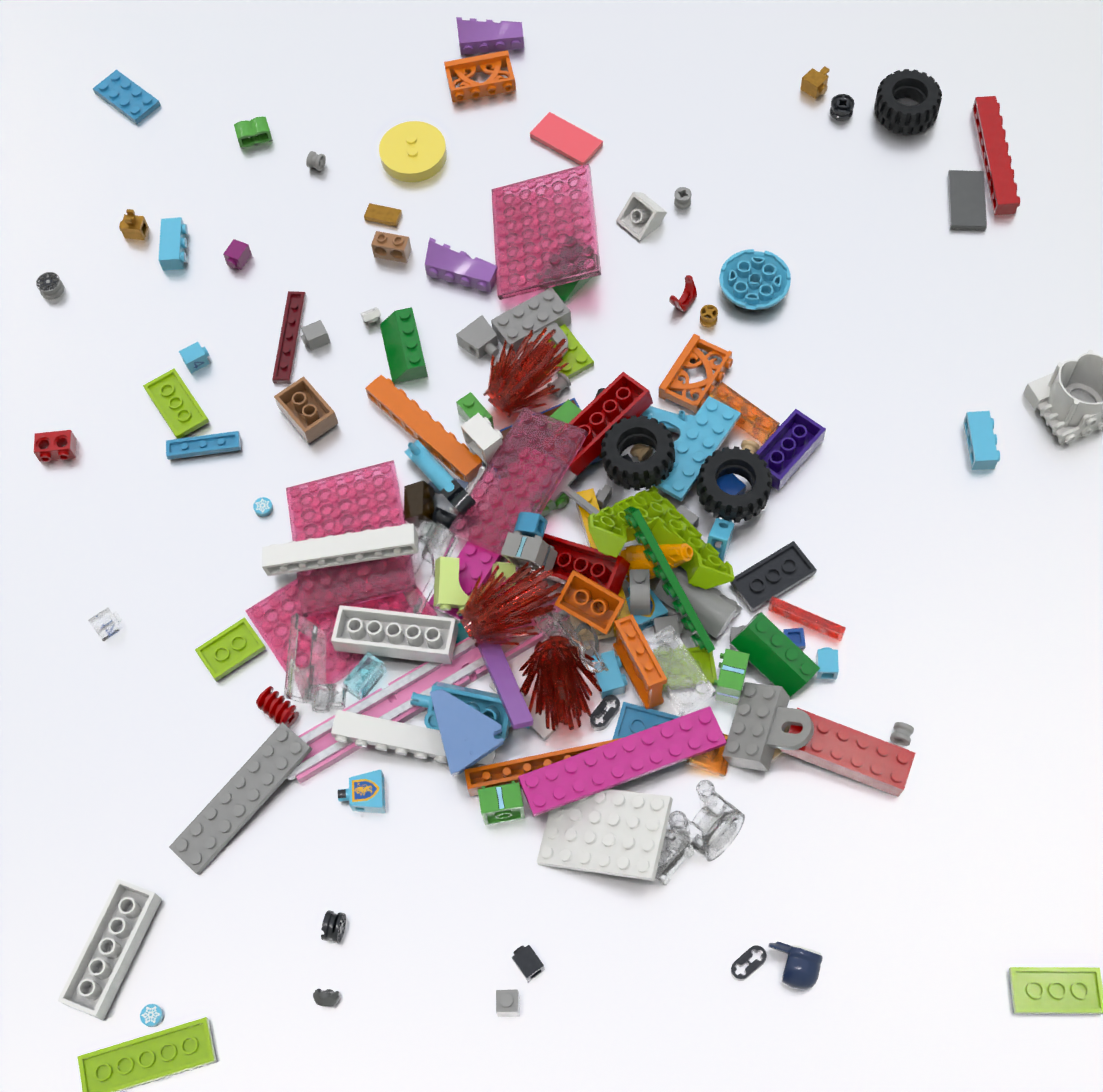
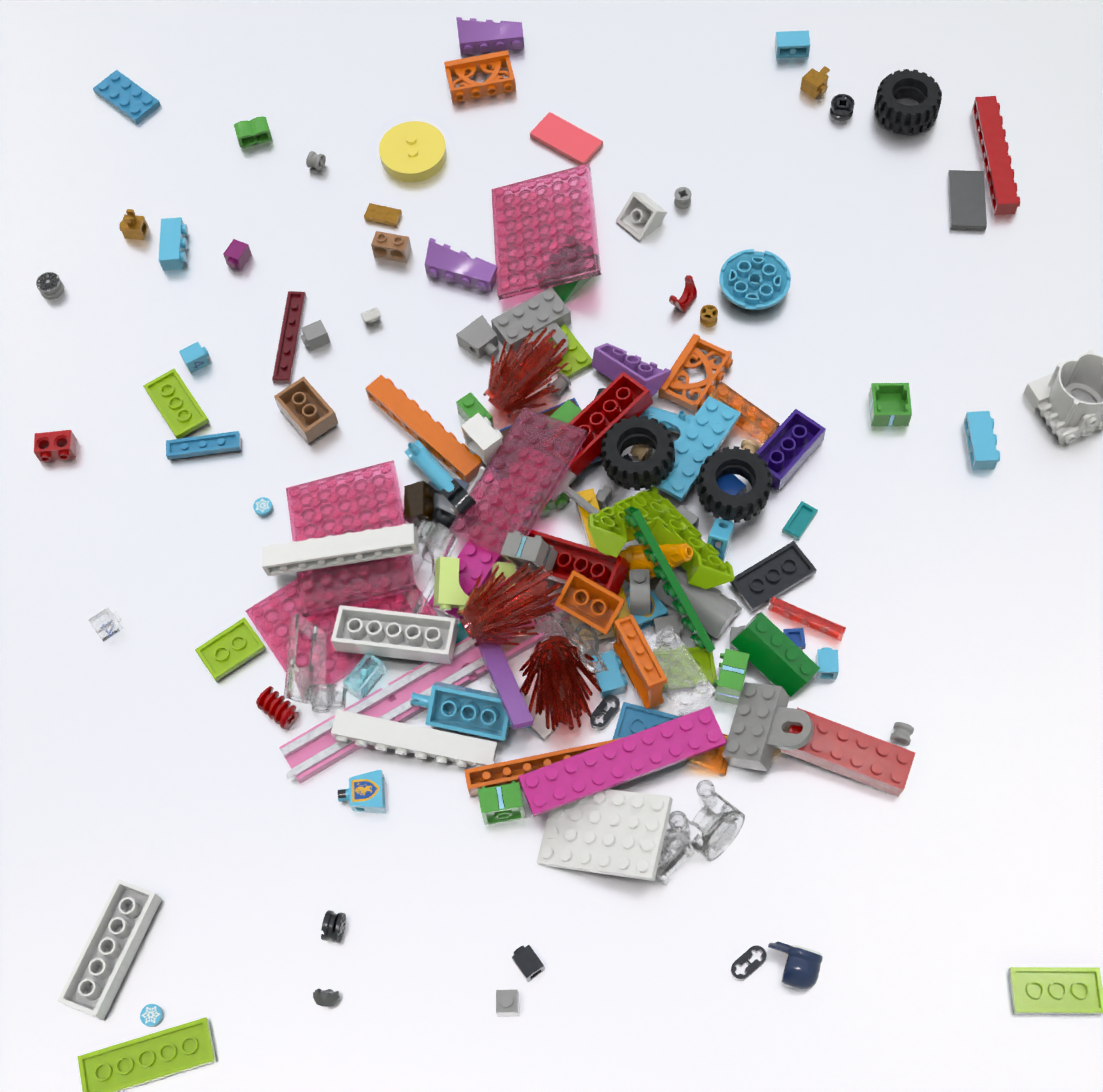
light grey plate [169,722,312,875] -> none
green slope [380,307,428,384] -> none
medium azure tile [424,710,439,730] -> none
medium blue ladder [430,689,504,776] -> none
dark azure brick [513,512,548,538] -> none
none -> medium lavender wedge [591,343,671,396]
none -> medium azure brick [775,30,810,58]
none -> teal tile [782,501,818,541]
none -> bright green container [869,383,912,426]

